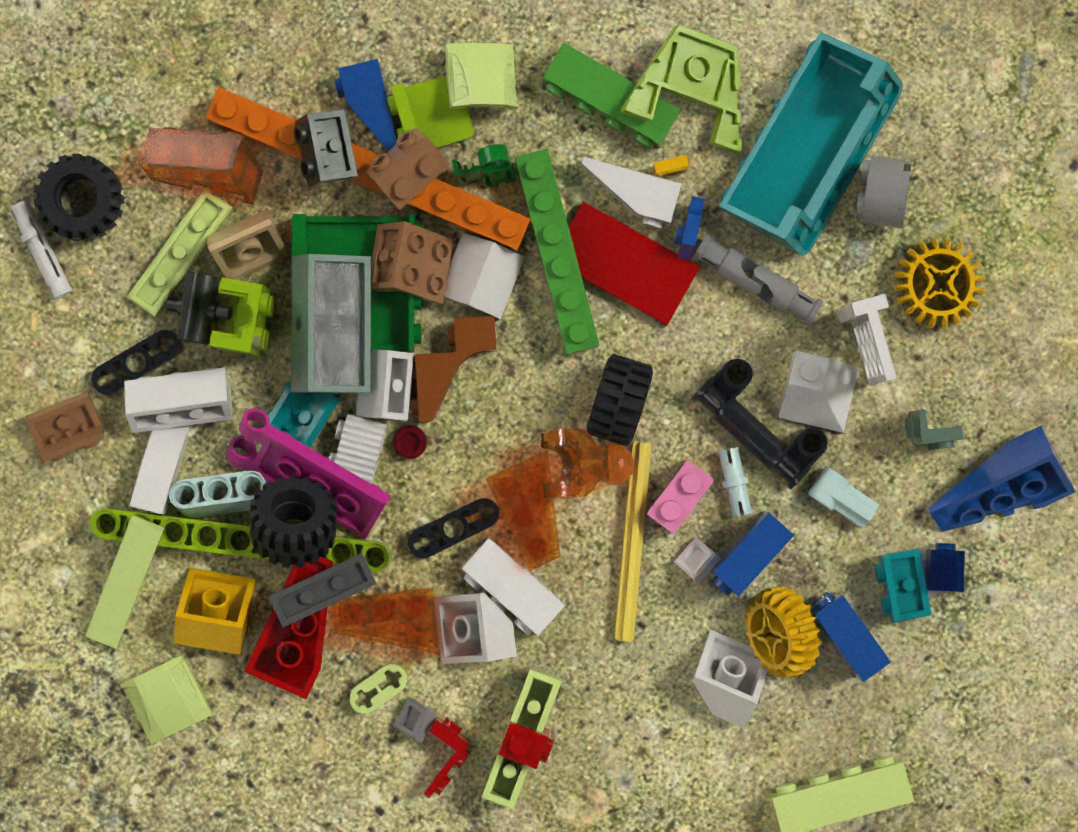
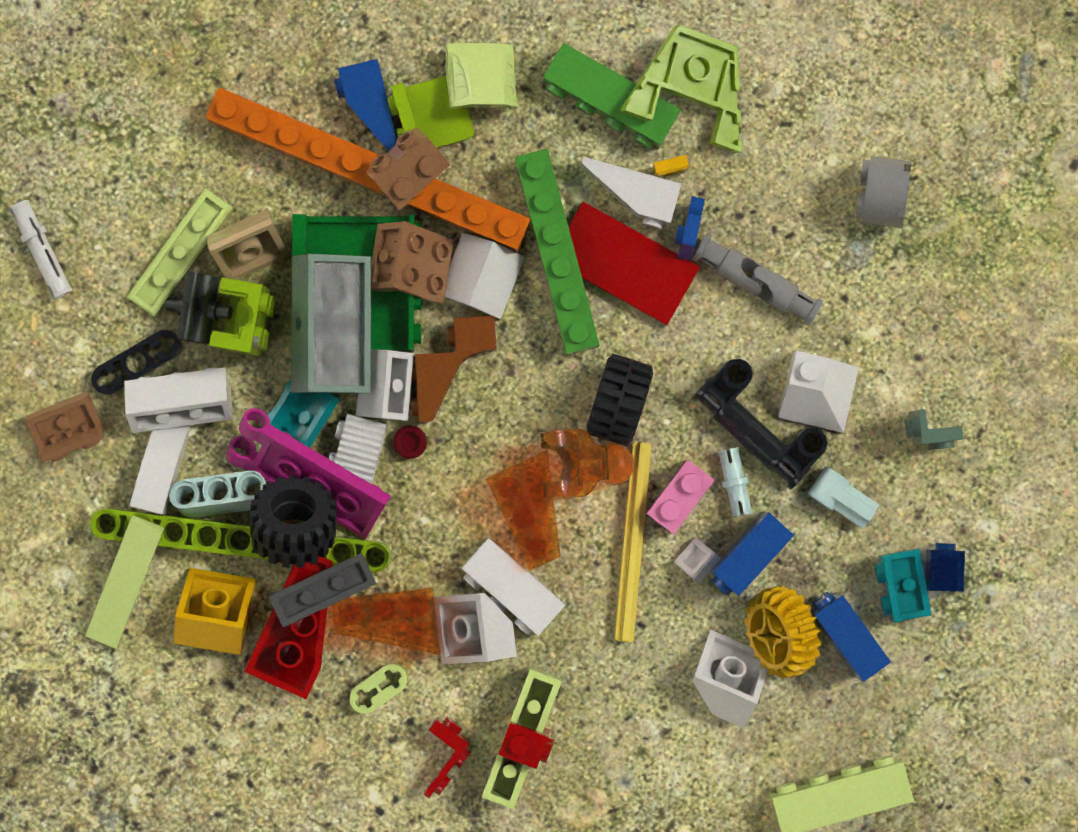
black tyre [33,154,125,242] -> none
yellowish green slope [120,655,213,744] -> none
clear orange wedge [138,127,264,205] -> none
pearl dark grey bracket [294,109,358,187] -> none
light grey tile [394,697,437,743] -> none
black beam [408,498,499,558] -> none
green piece [452,144,516,187] -> none
teal windscreen [719,32,903,256] -> none
white fence [836,294,897,386] -> none
yellow gear [893,238,985,329] -> none
blue wedge [928,426,1076,532] -> none

